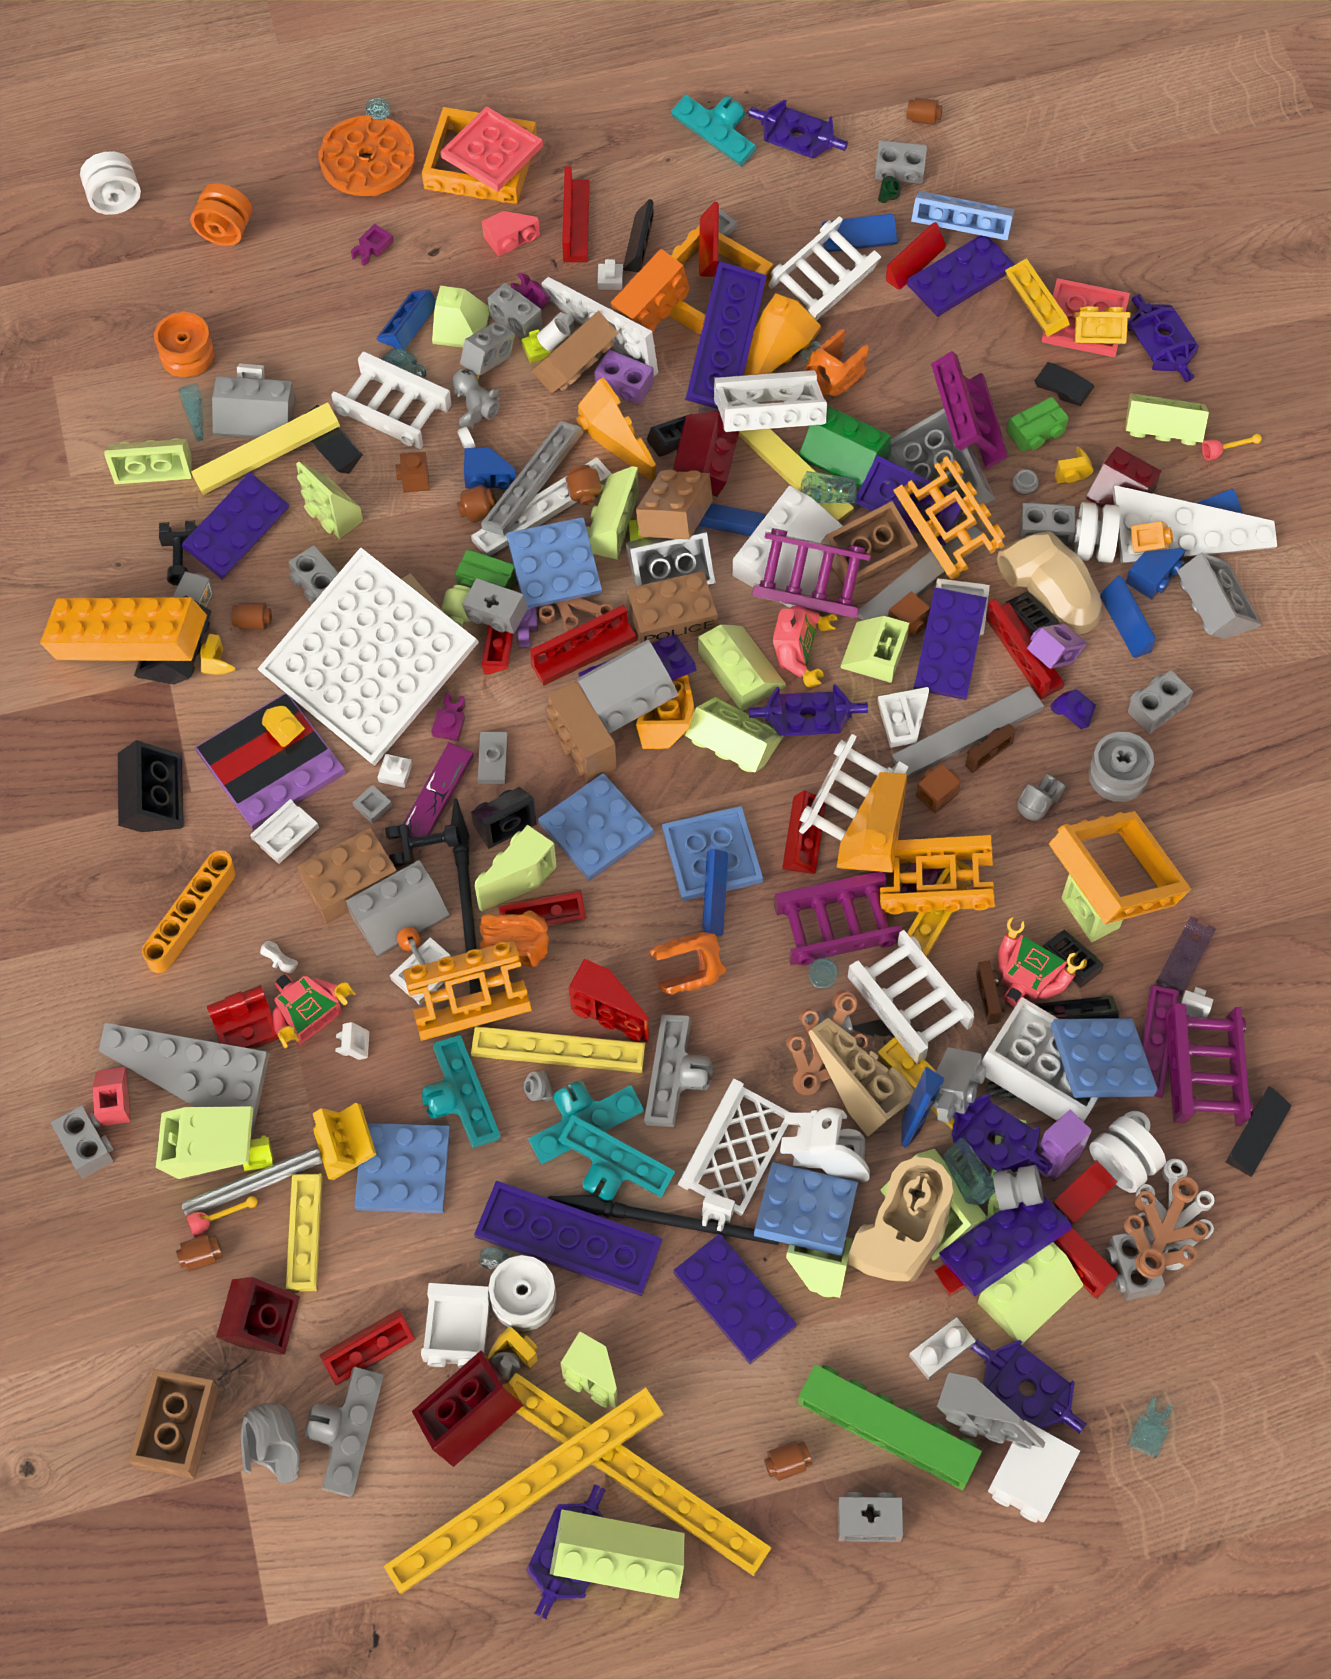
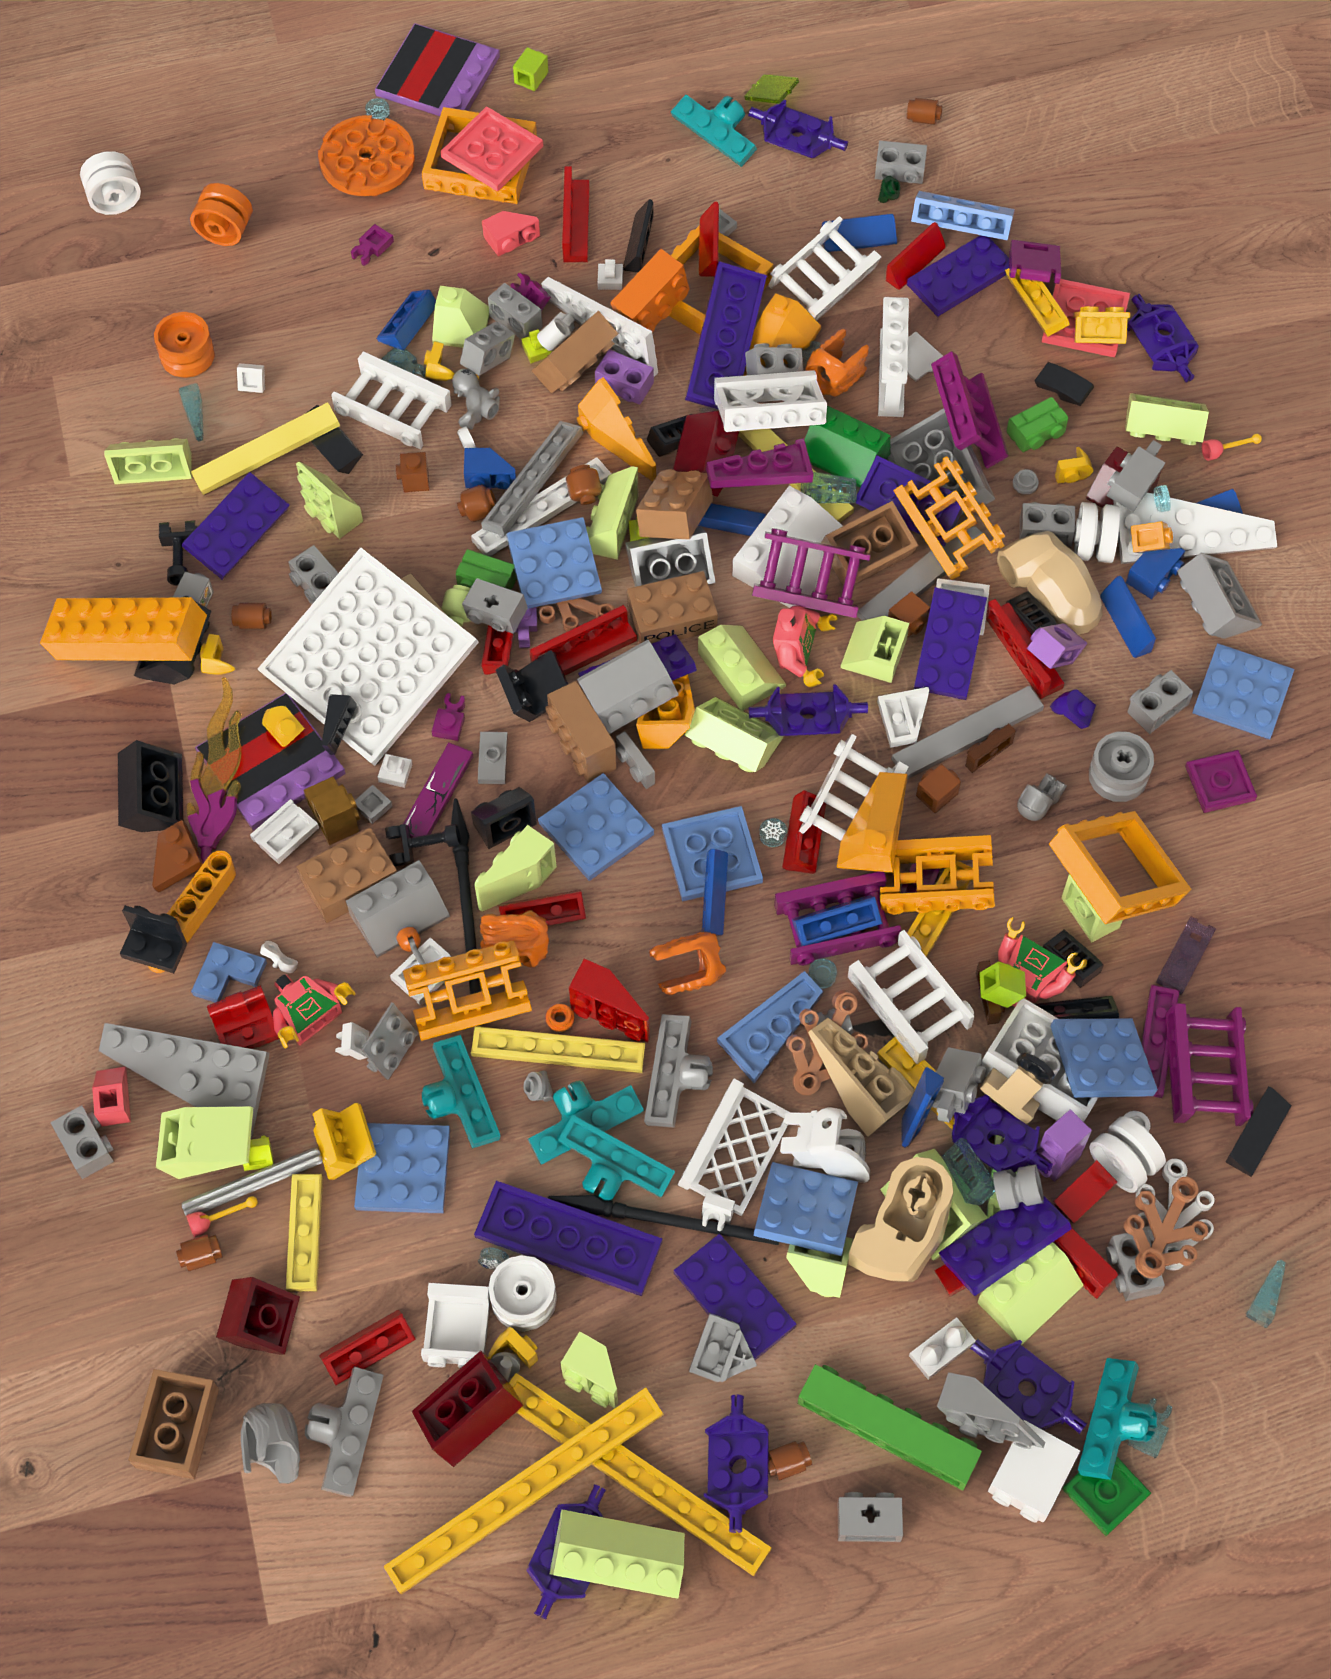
light grey slope [212,376,296,439] -> none
white tile [1181,987,1214,1018] -> none
none -> black bracket [119,905,187,974]
none -> dark orange wing [152,820,203,893]
none -> piece [187,677,241,863]
none -> medium blue plate [191,942,267,1002]
none -> pearl gold brick [303,777,361,846]
none -> black slope [321,694,357,755]
none -> light grey hinge [361,1002,418,1080]
none -> plate [375,23,500,116]
none -> yellow plate [424,341,455,381]
none -> black bracket [496,650,568,722]
none -> lime brick [513,47,549,91]
none -> orange plate [546,1004,574,1032]
none -> light grey plate [615,732,655,789]
none -> light grey slope [689,1313,757,1382]
none -> dark purple plate [704,1394,769,1533]
none -> magenta wing [706,438,814,488]
none -> medium blue wing [717,971,823,1083]
none -> clear neon green piece [744,74,799,104]
none -> light grey brick [745,343,803,375]
none -> clear light blue tile [759,818,787,847]
none -> blue slope [792,895,882,947]
none -> white fence [878,297,909,417]
none -> white piece [908,332,943,381]
none -> lime brick [980,961,1026,1008]
none -> tan piece [980,1053,1055,1124]
none -> magenta container [1009,239,1061,284]
none -> green tile [1062,1457,1151,1536]
none -> teal plate [1078,1358,1157,1480]
none -> light grey hinge [1107,440,1165,512]
none -> clear light blue tile [1154,485,1171,512]
none -> magenta plate [1185,750,1257,813]
none -> medium blue plate [1192,643,1294,740]
none -> clear light blue slope [1246,1259,1286,1328]

